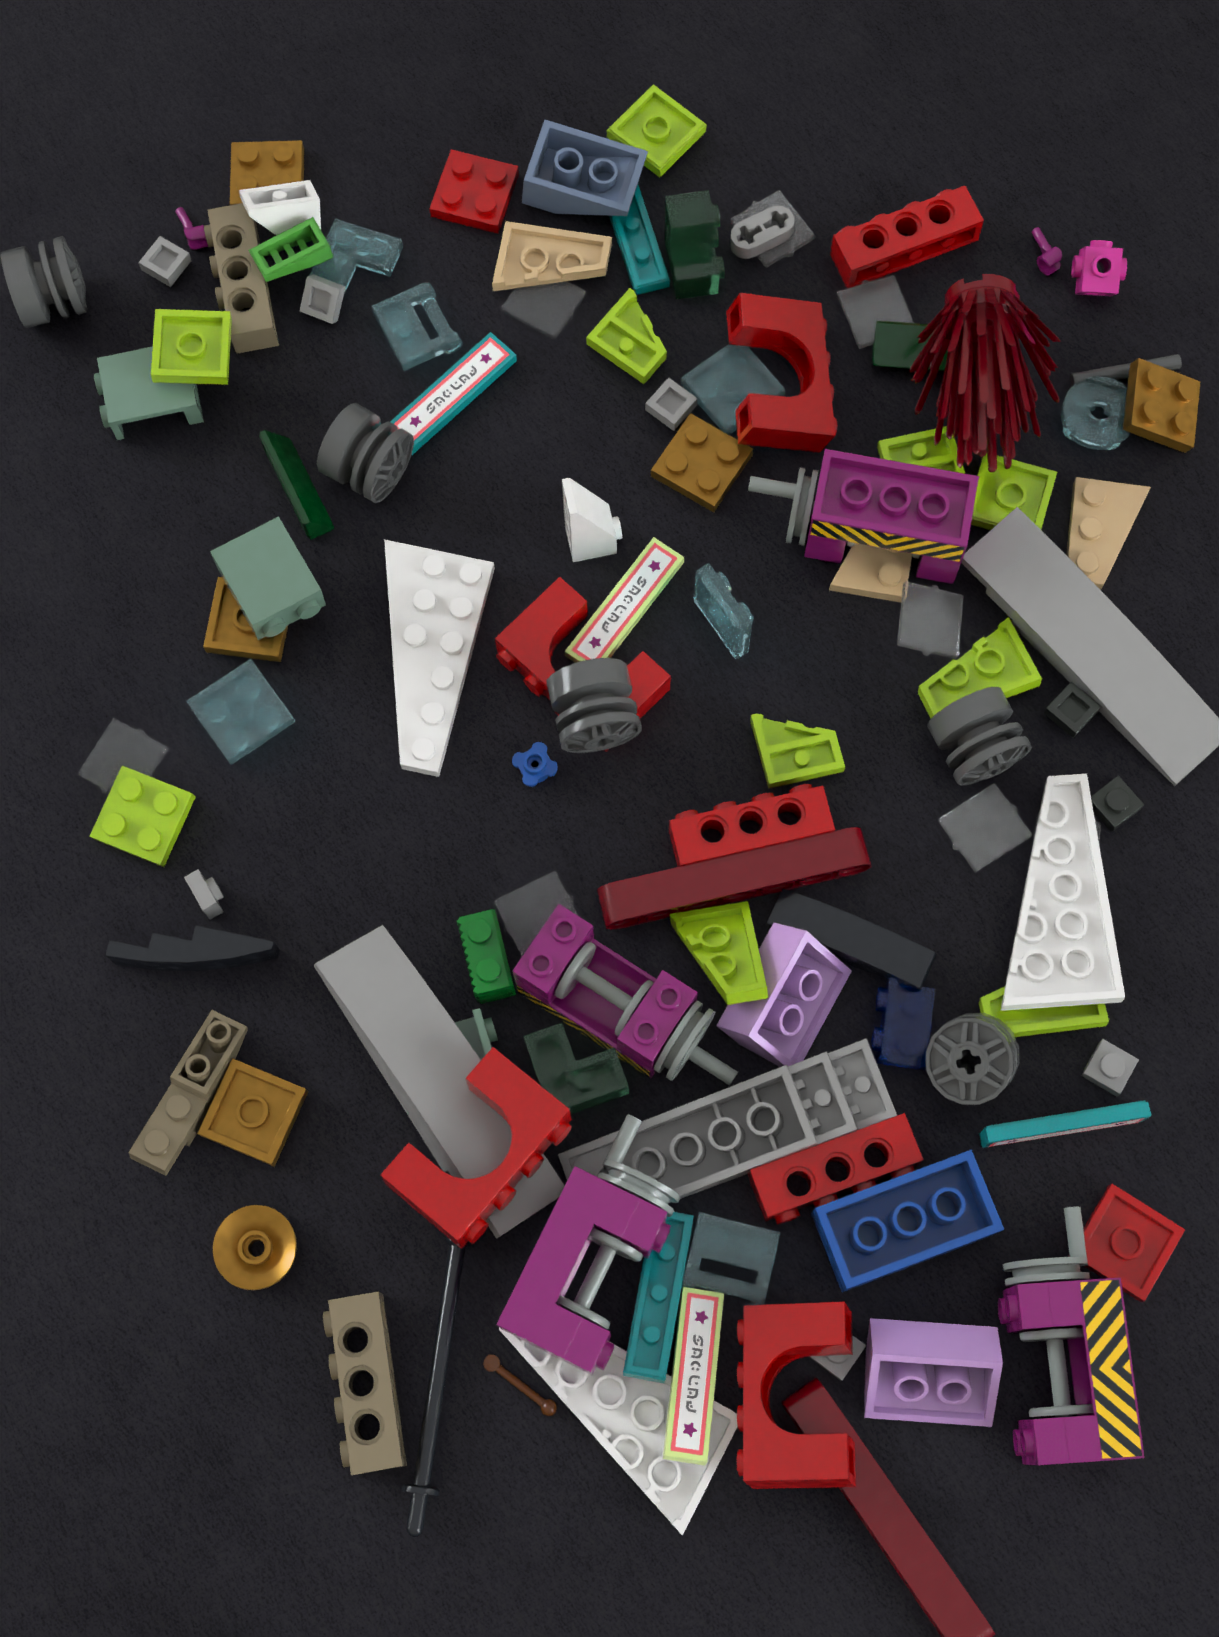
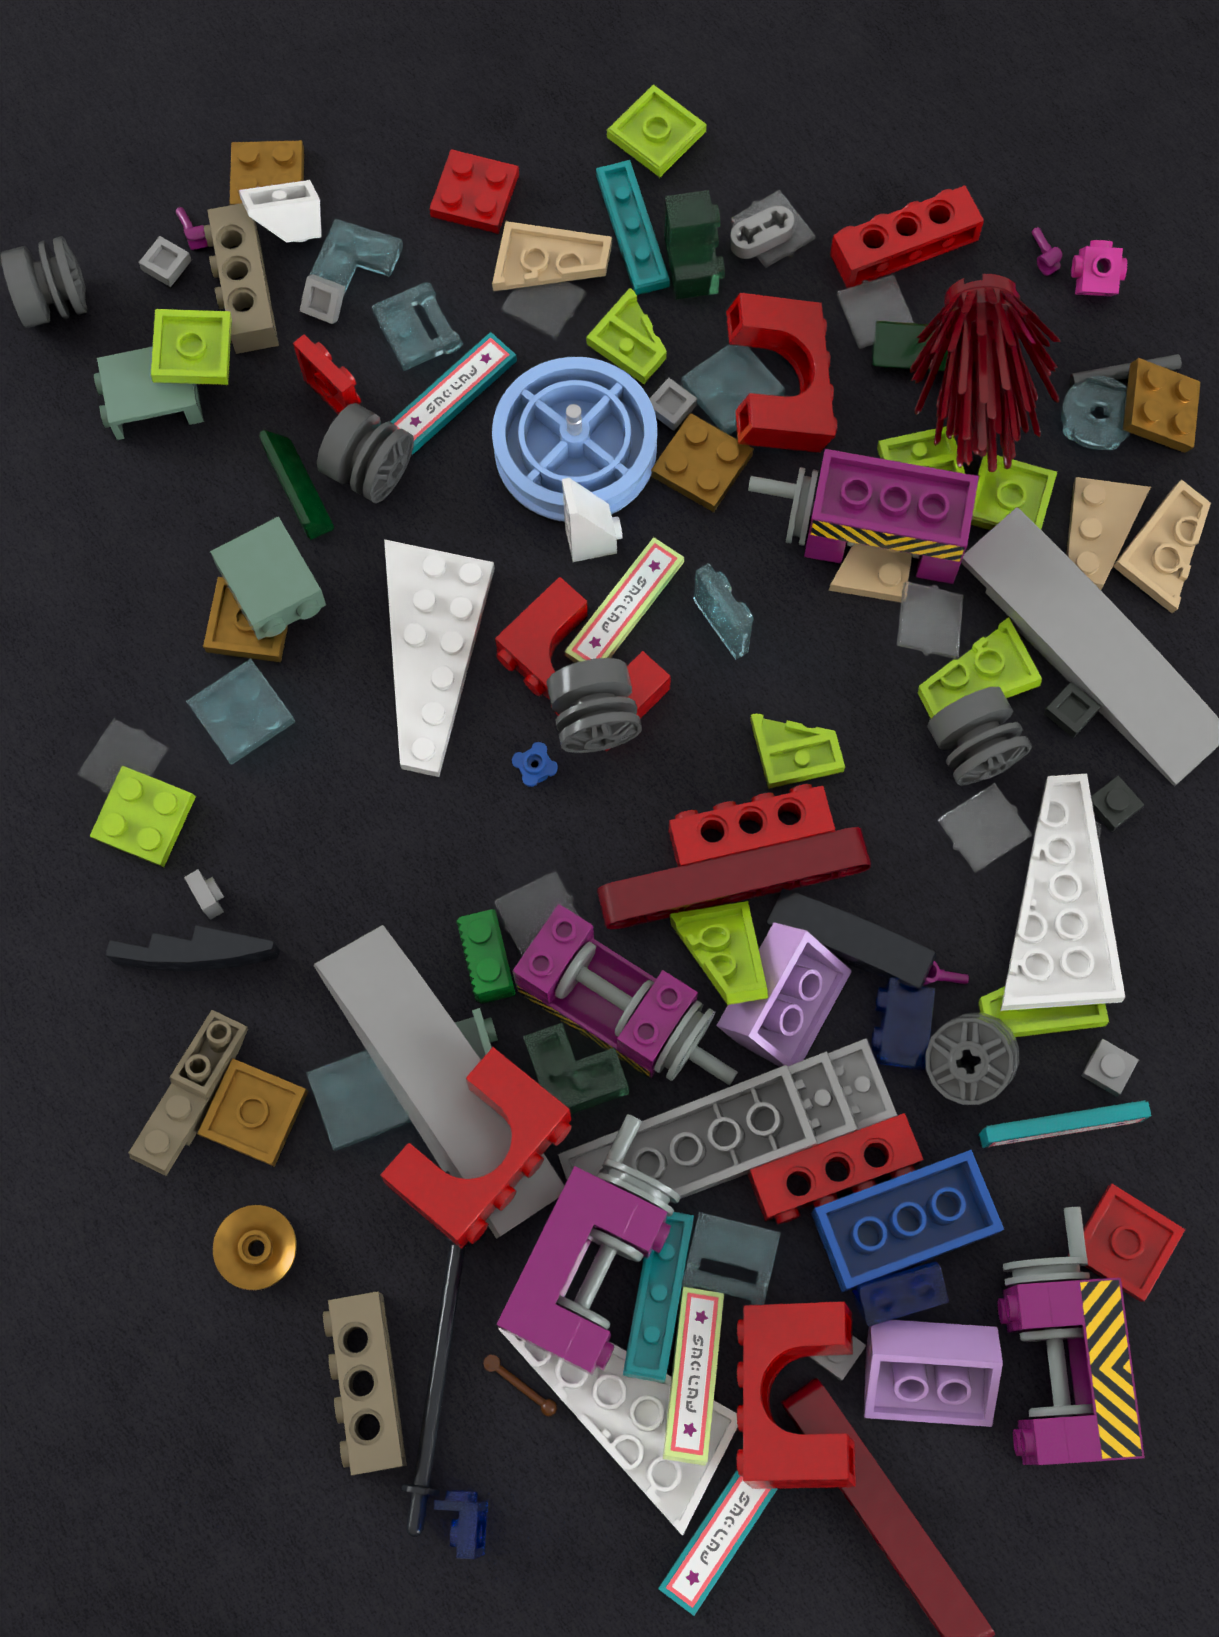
bright green slope [249,217,334,282] -> none
sand blue slope [522,120,648,216] -> none
none -> red plate [293,334,361,414]
none -> clear light blue plate [307,1050,412,1151]
none -> clear blue bracket [434,1490,488,1559]
none -> light blue wheel [492,357,657,522]
none -> tile [658,1470,778,1616]
none -> clear blue bracket [852,1262,949,1327]
none -> magenta hand [923,961,969,986]
none -> tan wing [1113,479,1211,613]

